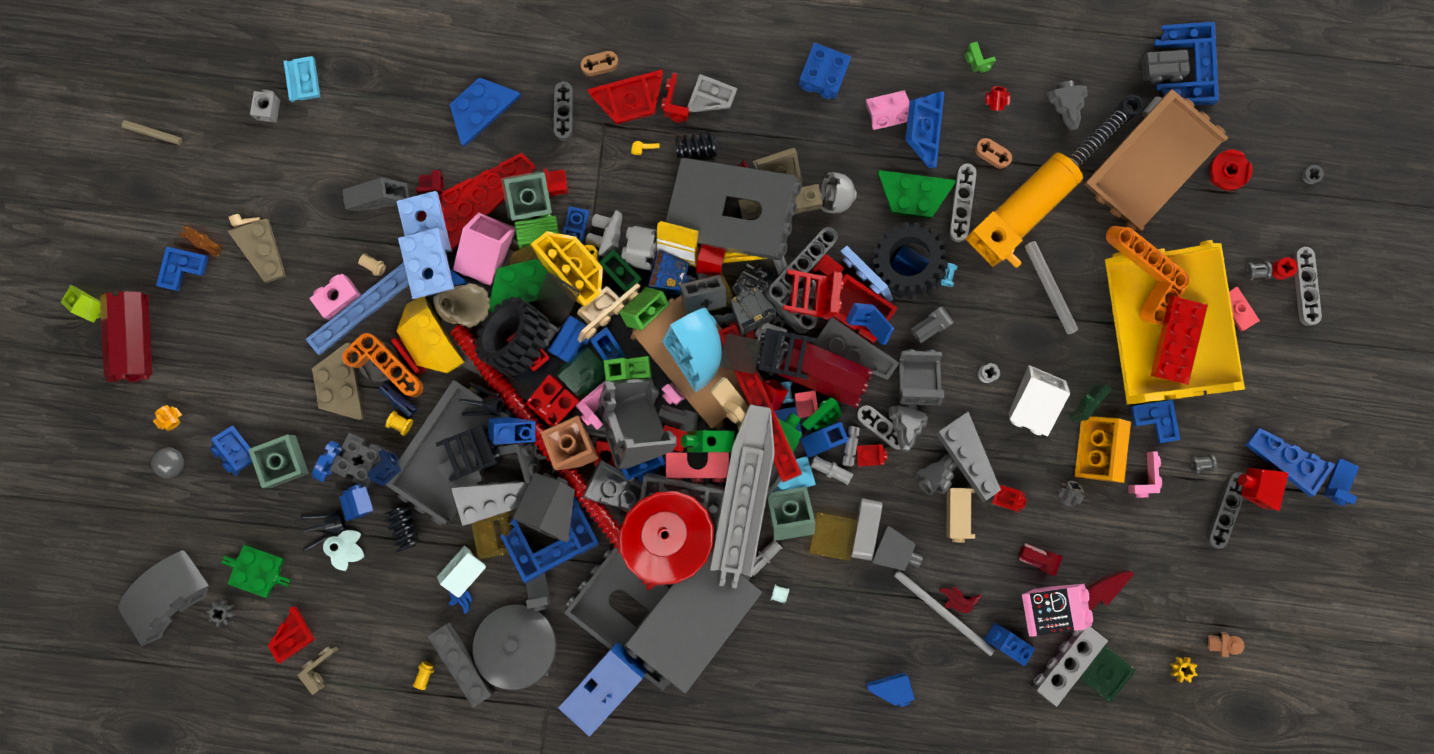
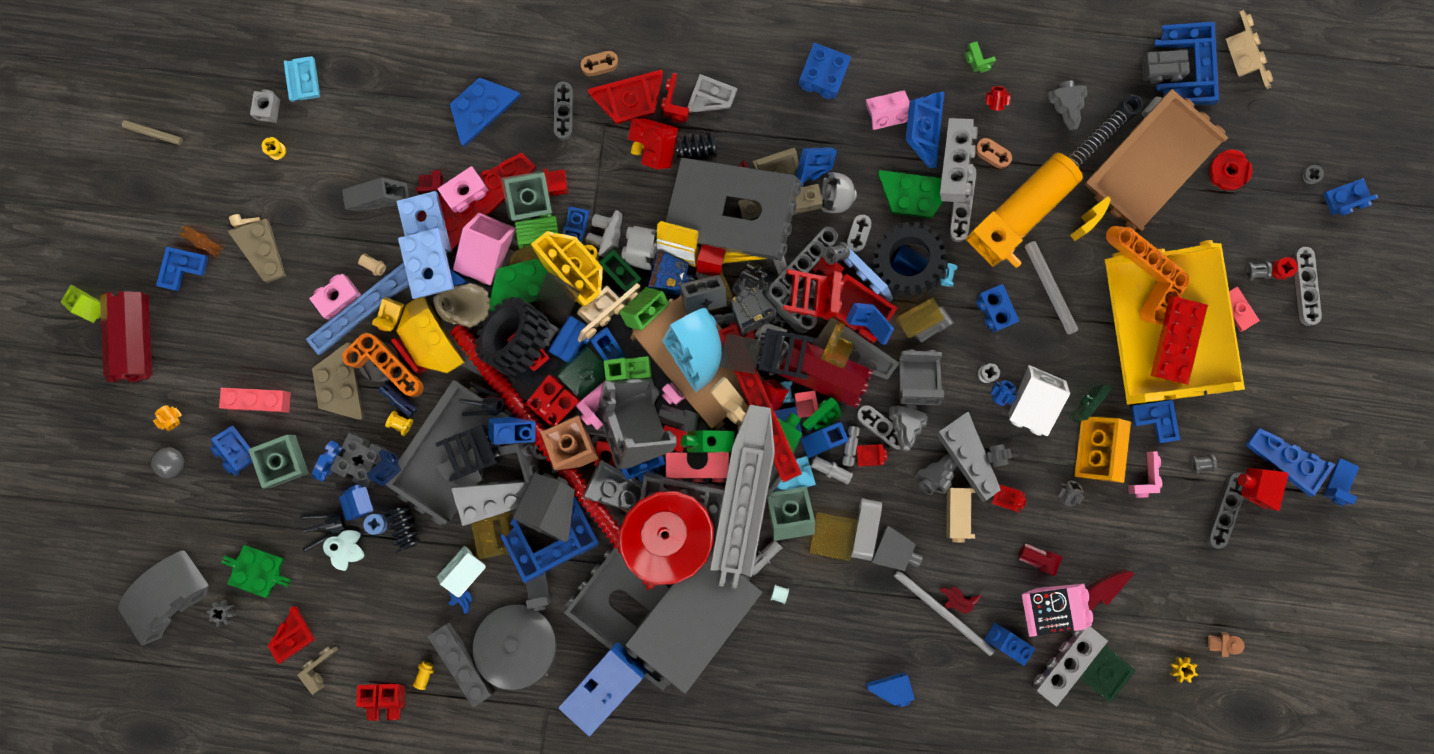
none -> coral arch [219,388,291,413]
none -> yellow bush [262,137,286,160]
none -> red hips [356,684,405,721]
none -> medium blue wheel [364,514,388,535]
none -> yellow bracket [372,297,404,331]
none -> bright pink brick [438,166,489,213]
none -> red brick [628,118,678,169]
none -> blue wing [796,147,837,187]
none -> clear yellow panel [821,321,854,368]
none -> dark grey bush [823,242,850,265]
none -> light grey beam [847,215,871,253]
none -> clear yellow panel [896,298,944,338]
none -> light grey brick [940,118,978,202]
none -> blue brick [976,284,1019,333]
none -> dark grey gear [986,444,1012,467]
none -> blue gear [990,380,1017,406]
none -> yellow slope [1070,196,1111,241]
none -> tan bracket [1226,10,1273,89]
none -> blue bracket [1323,178,1378,216]

